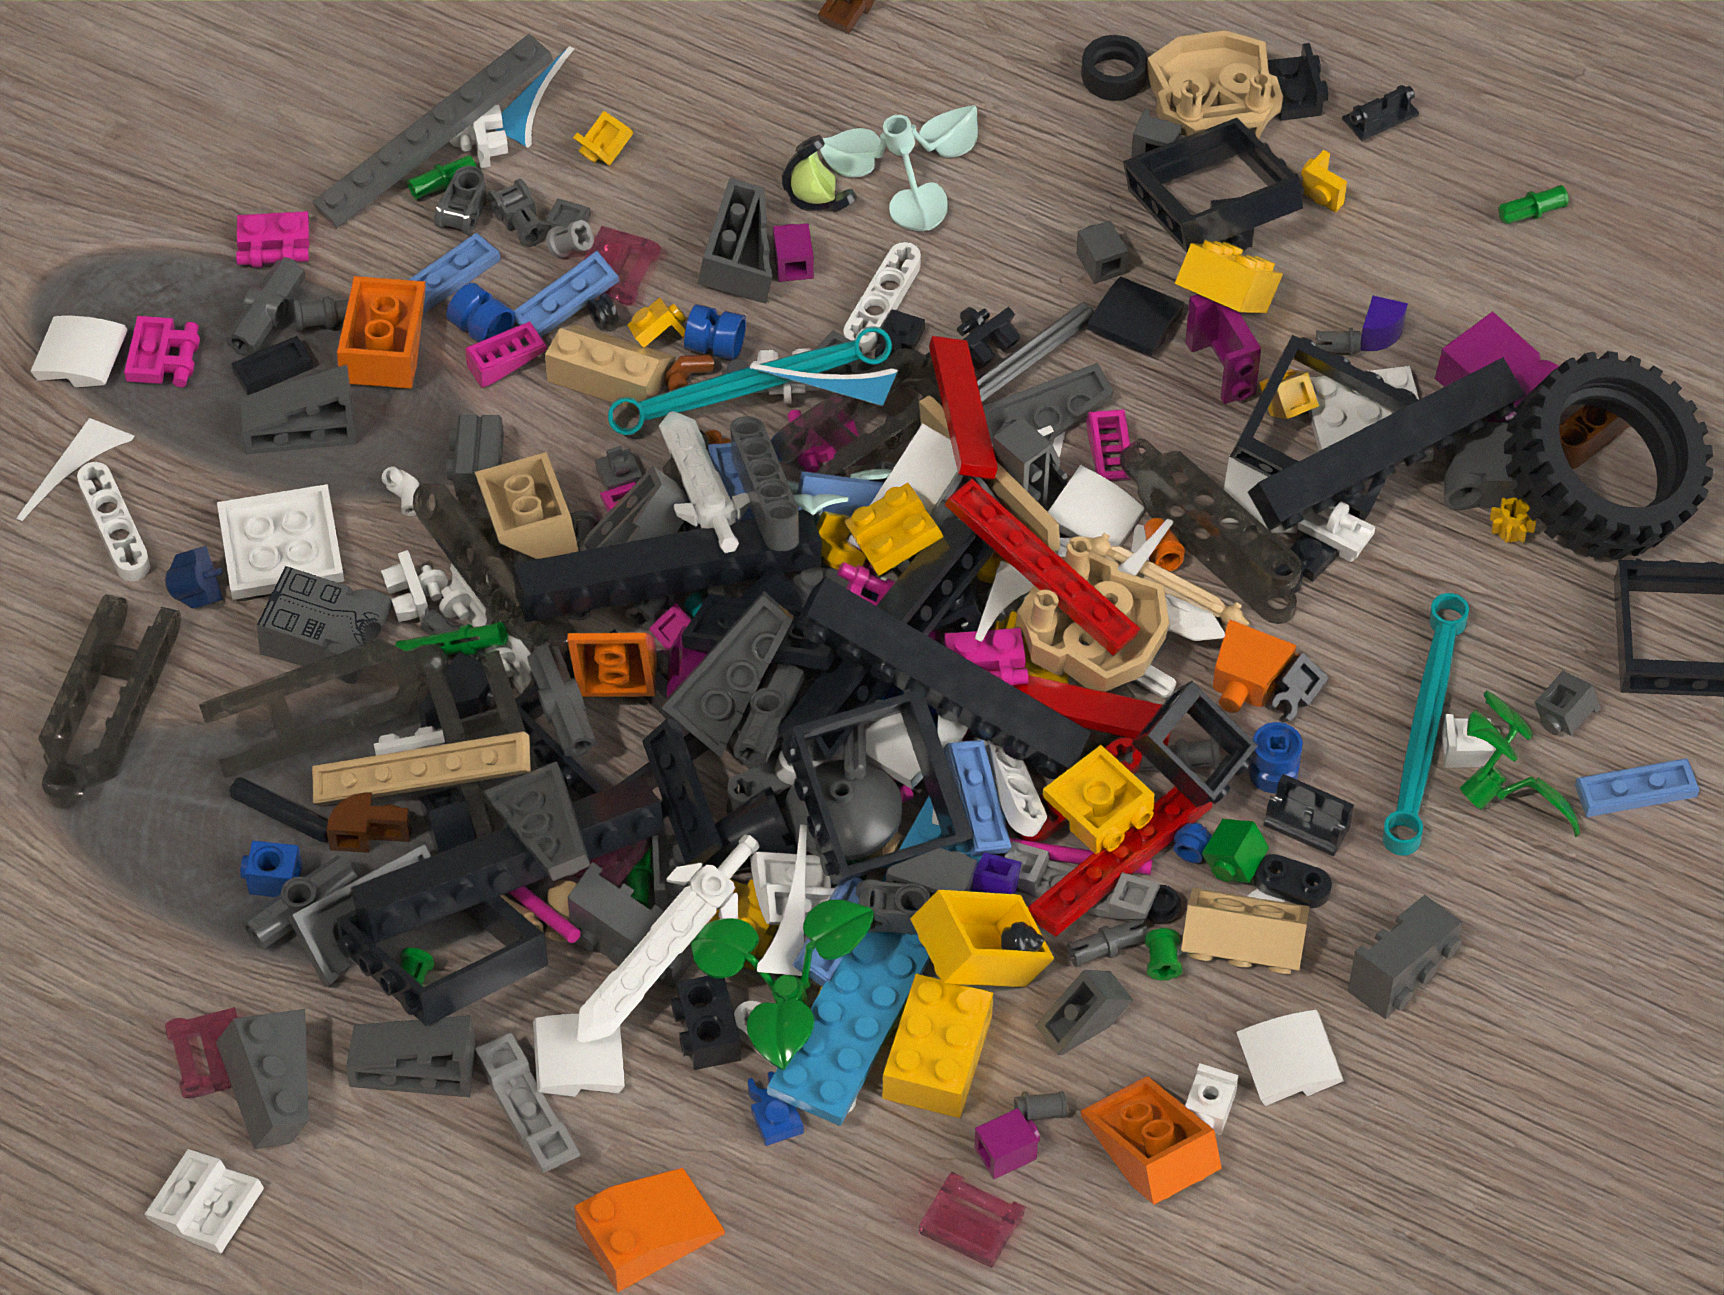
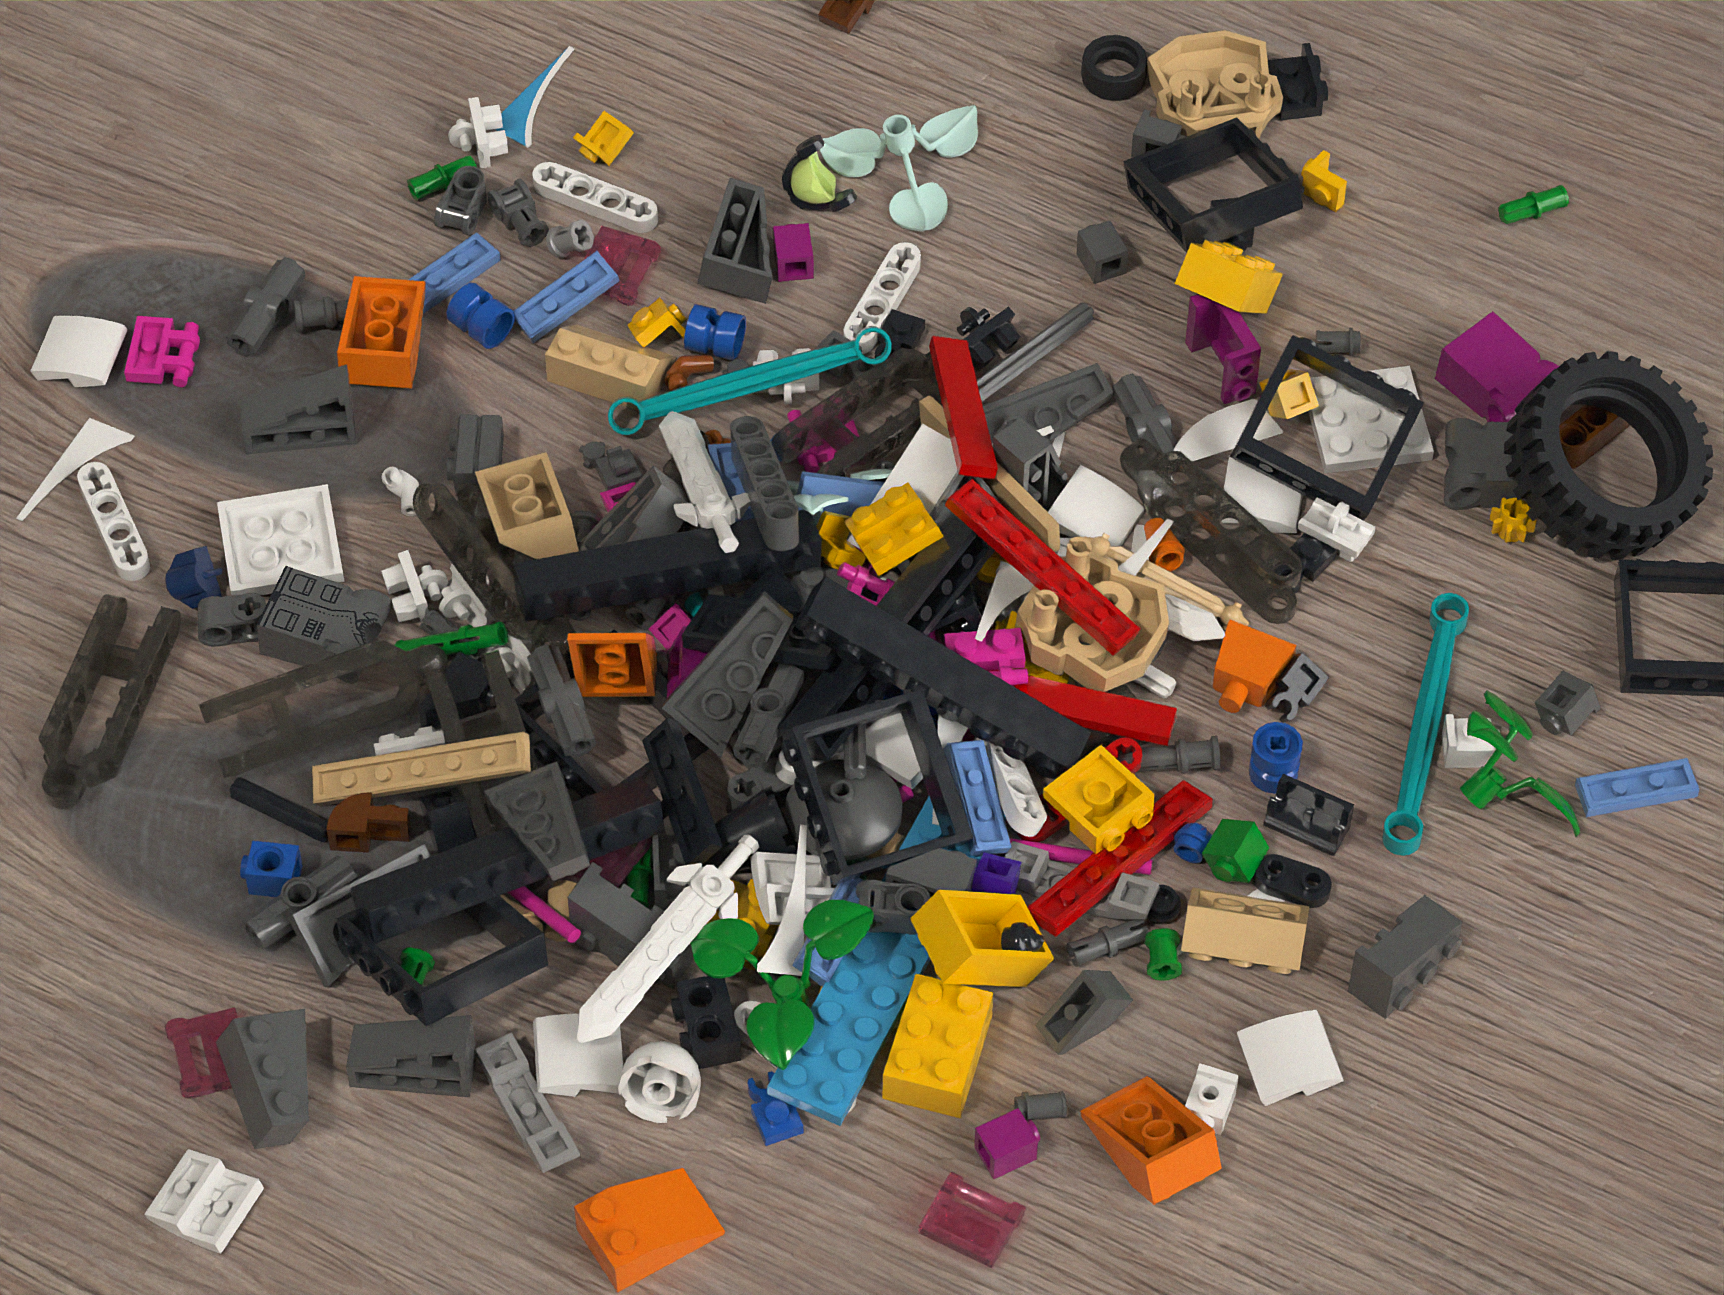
black tile [231,336,314,395] -> none
dark pink plate [236,211,309,268] -> none
dark grey plate [312,34,553,229] -> none
dark pink slope [465,322,547,388] -> none
dark grey tile [545,198,591,230] -> none
black bush [587,293,619,330] -> none
dark azure sticker [750,363,898,406] -> none
black slope [1086,276,1185,355] -> none
dark pink slope [1086,409,1135,481] -> none
black window [1131,681,1258,807] -> none
black brick [1248,357,1525,531] -> none
black hinge [1342,85,1419,142] -> none
dark purple brick [1360,295,1408,351] -> none
none -> dark grey piece [197,593,266,647]
none -> white beam [532,162,658,233]
none -> dark grey piece [579,441,605,468]
none -> white cylinder [618,1041,701,1123]
none -> dark grey piece [1112,373,1185,477]
none -> white sticker [1168,399,1283,467]

